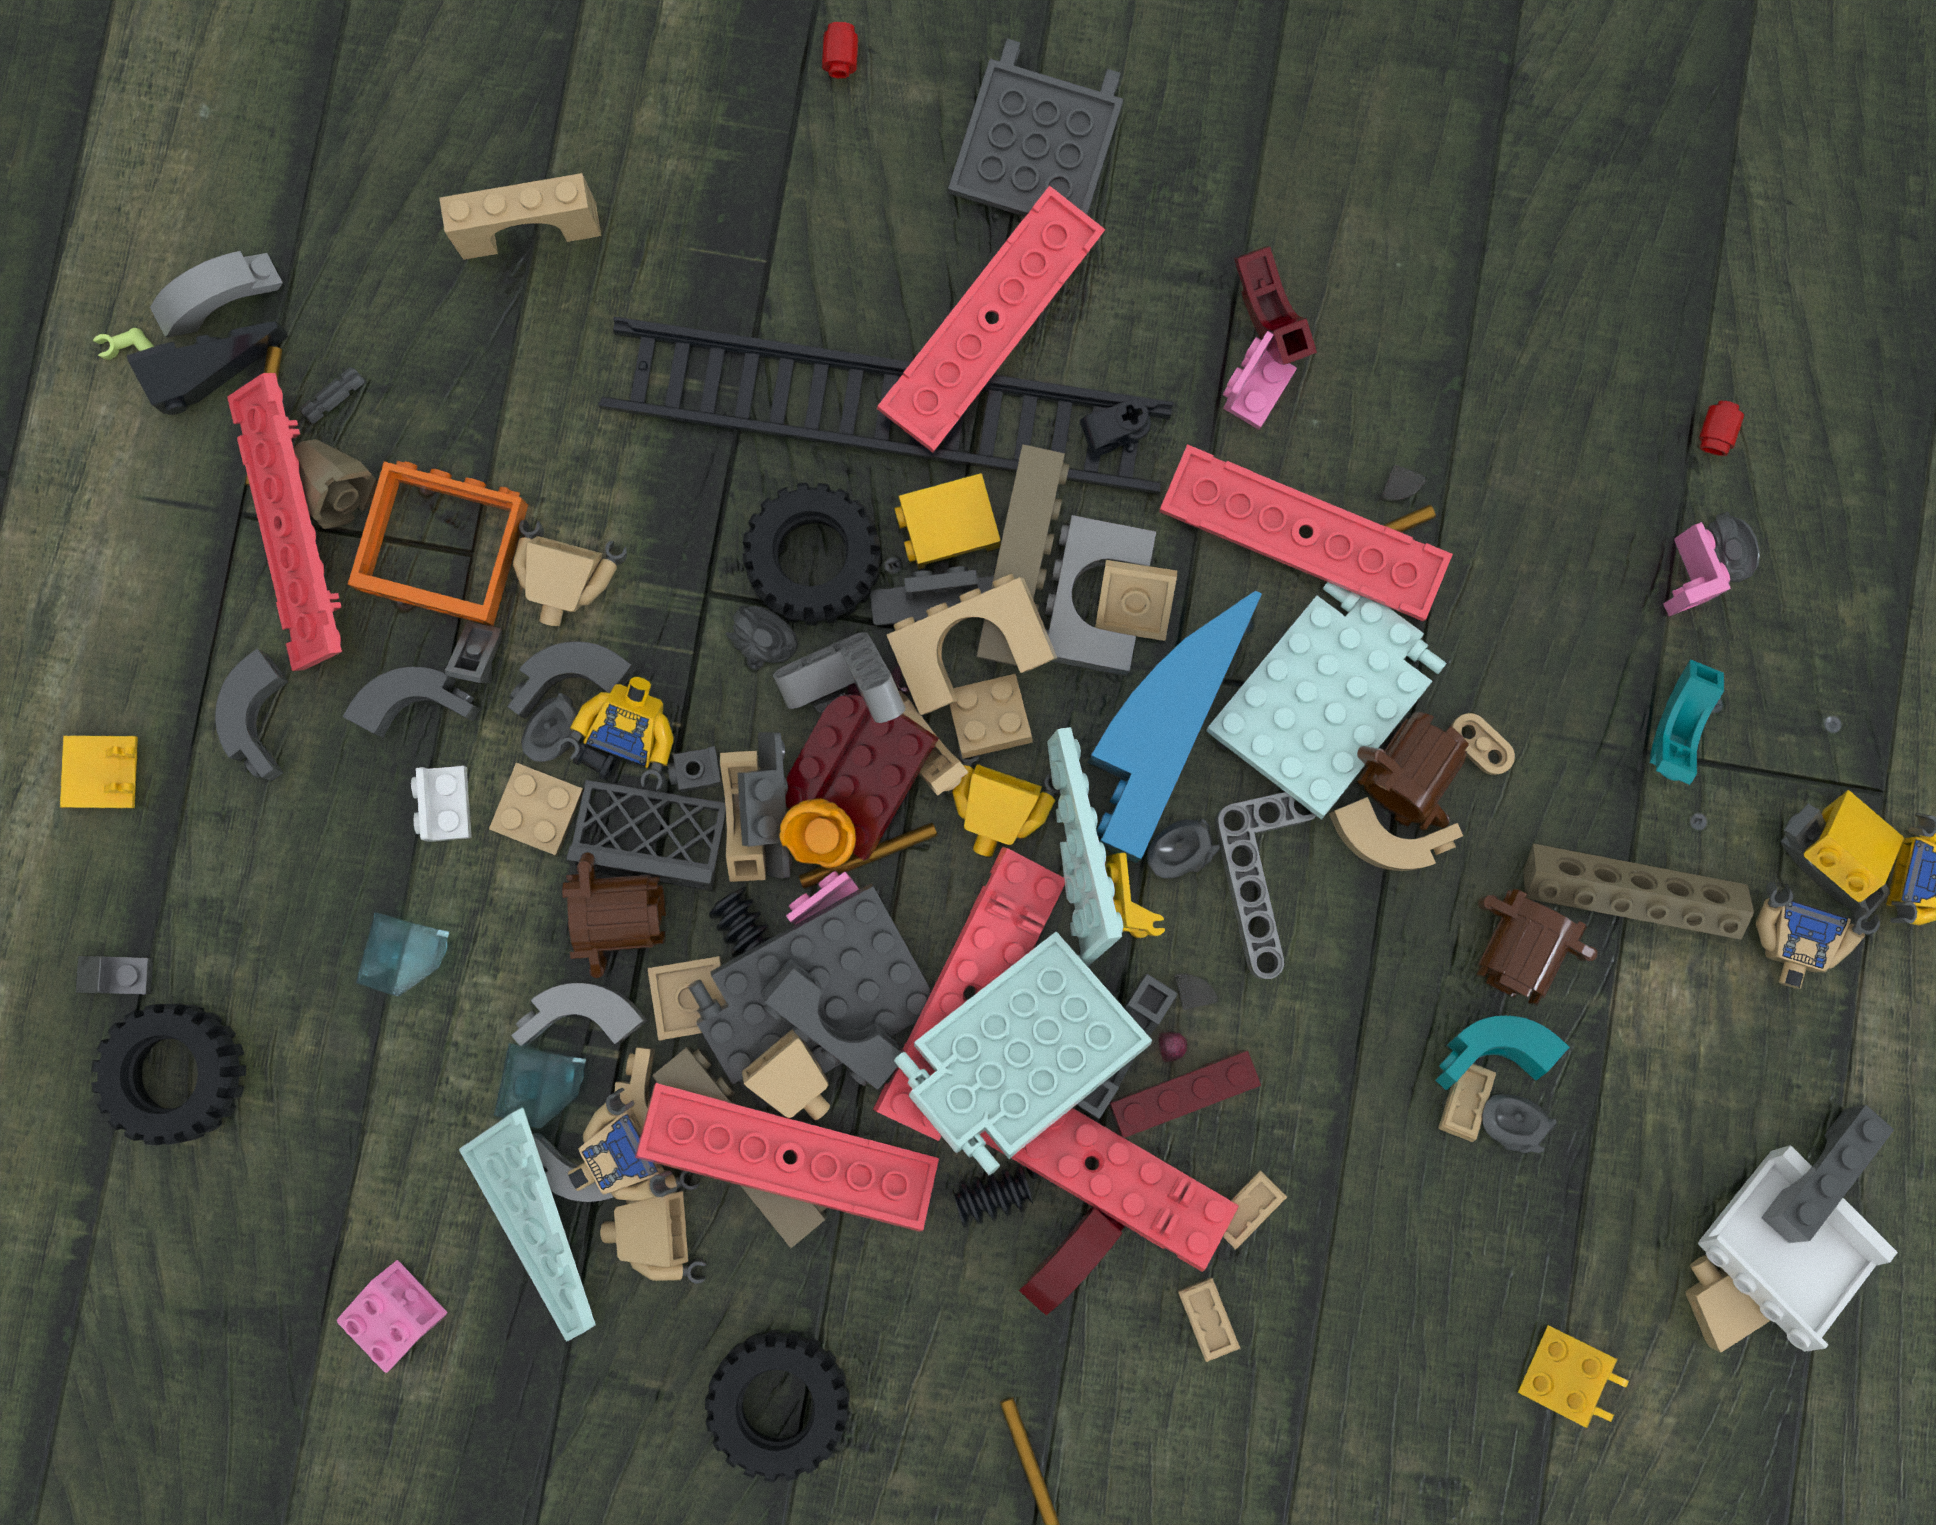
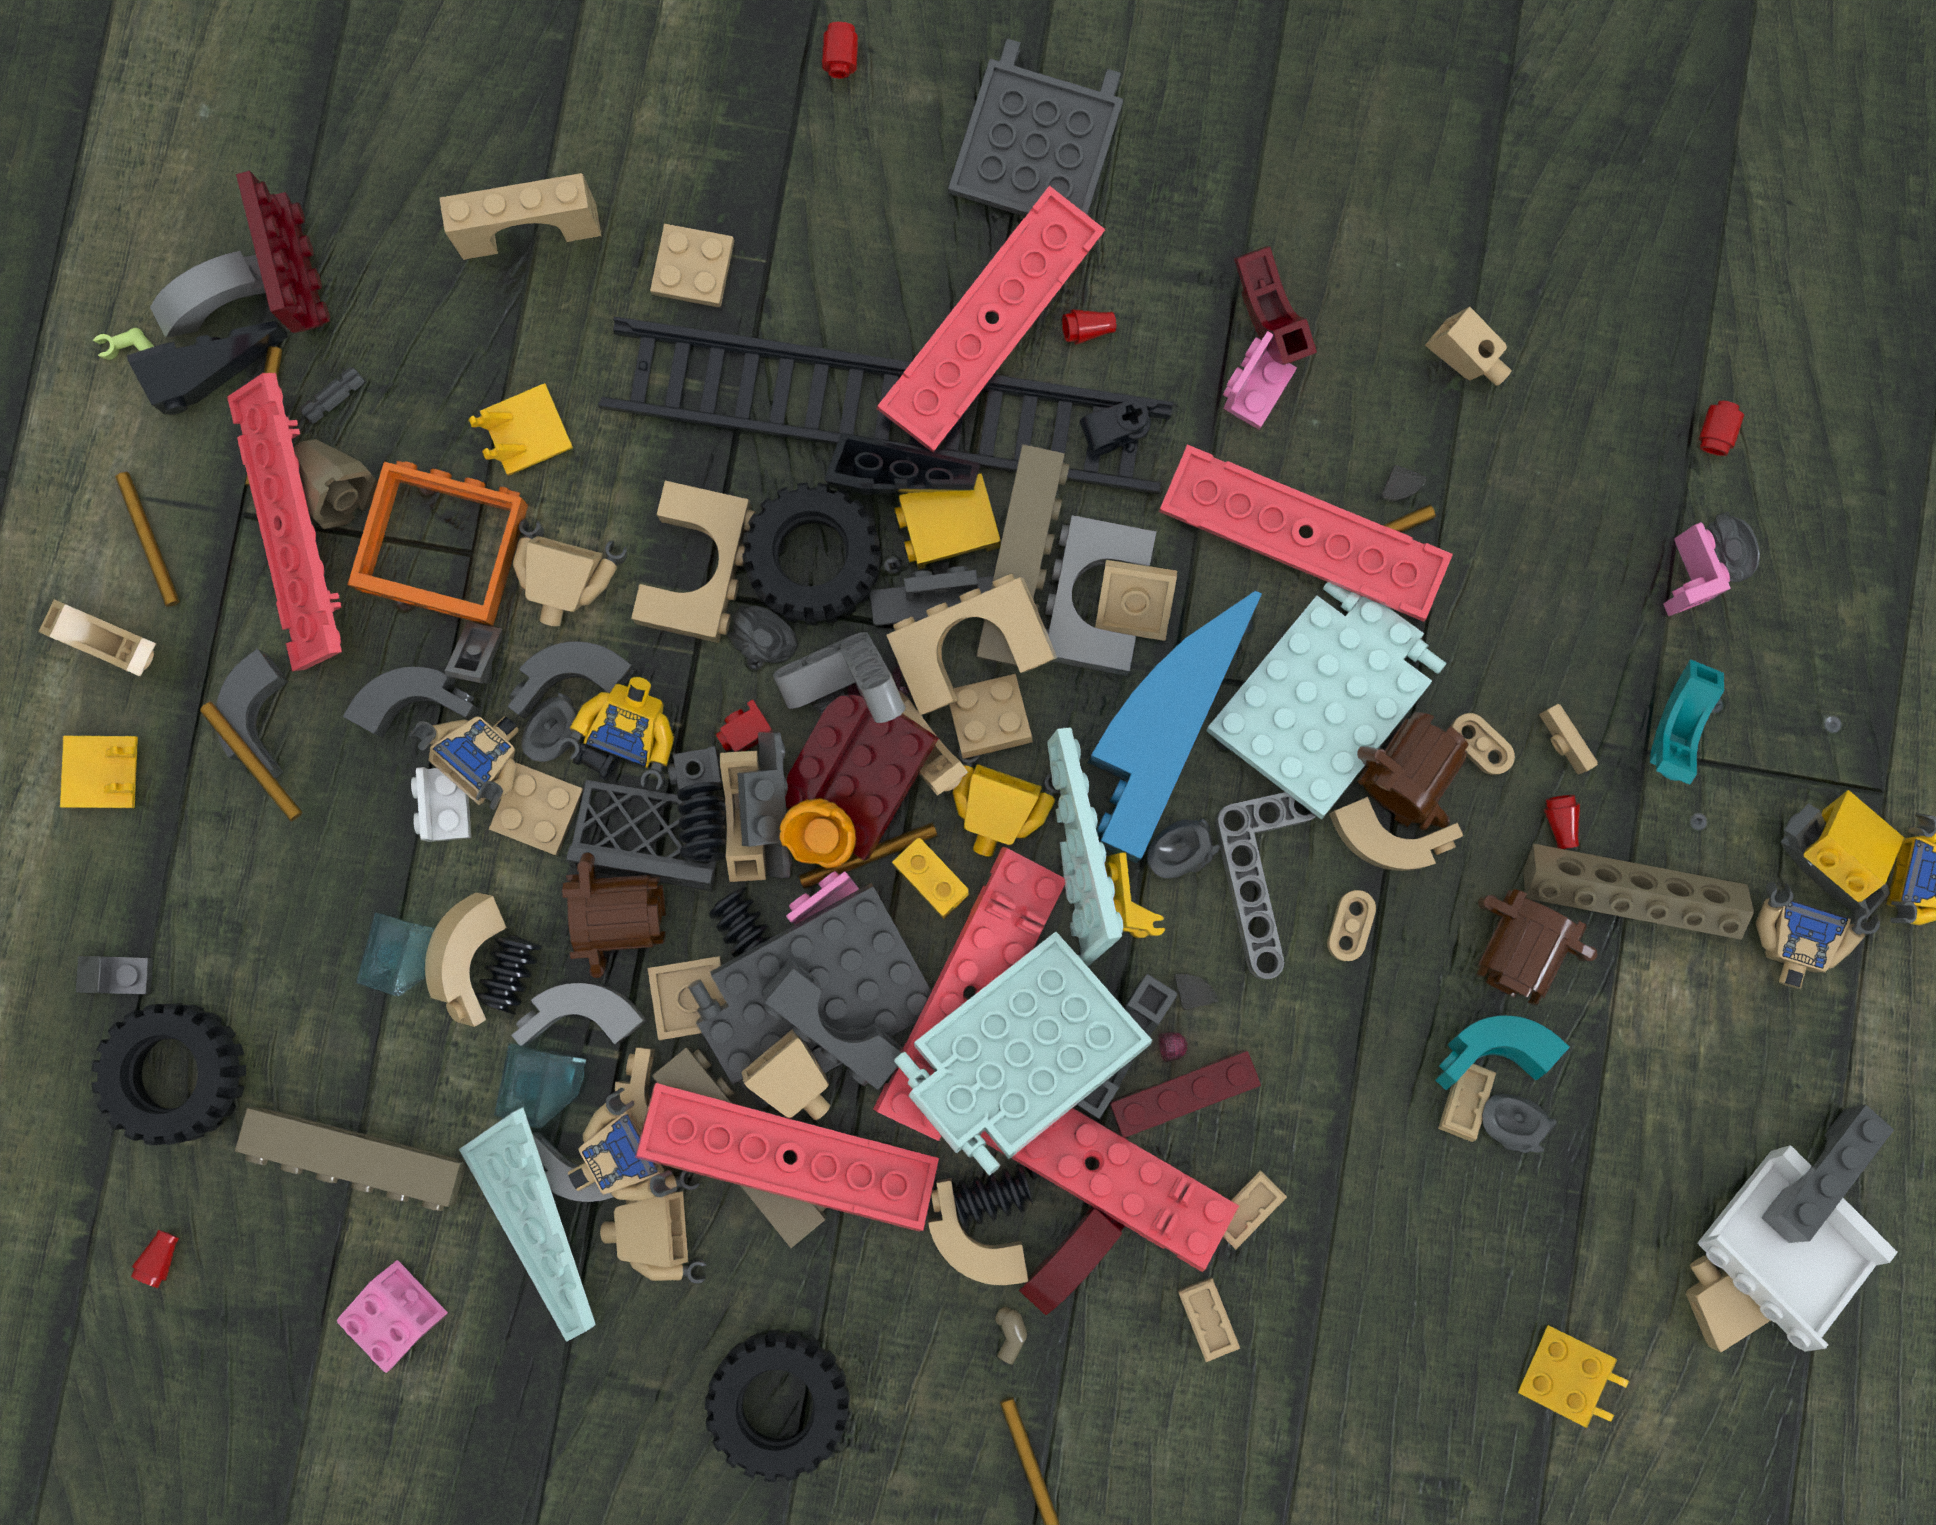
none -> tan arch [39,599,156,676]
none -> pearl gold bar [115,472,180,607]
none -> red cone [131,1229,179,1288]
none -> pearl gold bar [200,702,303,821]
none -> dark tan brick [235,1107,467,1211]
none -> dark red plate [236,171,330,334]
none -> torso [409,717,519,810]
none -> tan arch [425,892,507,1027]
none -> yellow plate [469,383,573,476]
none -> black piece [475,934,542,1015]
none -> tan arch [631,481,756,643]
none -> tan plate [650,224,734,308]
none -> black piece [677,782,726,862]
none -> red brick [715,699,773,752]
none -> black wedge [825,433,981,495]
none -> yellow panel [892,838,970,919]
none -> tan arch [928,1178,1028,1285]
none -> dark tan arm [996,1307,1027,1365]
none -> red cone [1062,309,1116,345]
none -> tan plate [1327,890,1376,961]
none -> tan torso [1425,307,1512,386]
none -> tan plate [1539,704,1598,775]
none -> red cone [1544,795,1580,849]

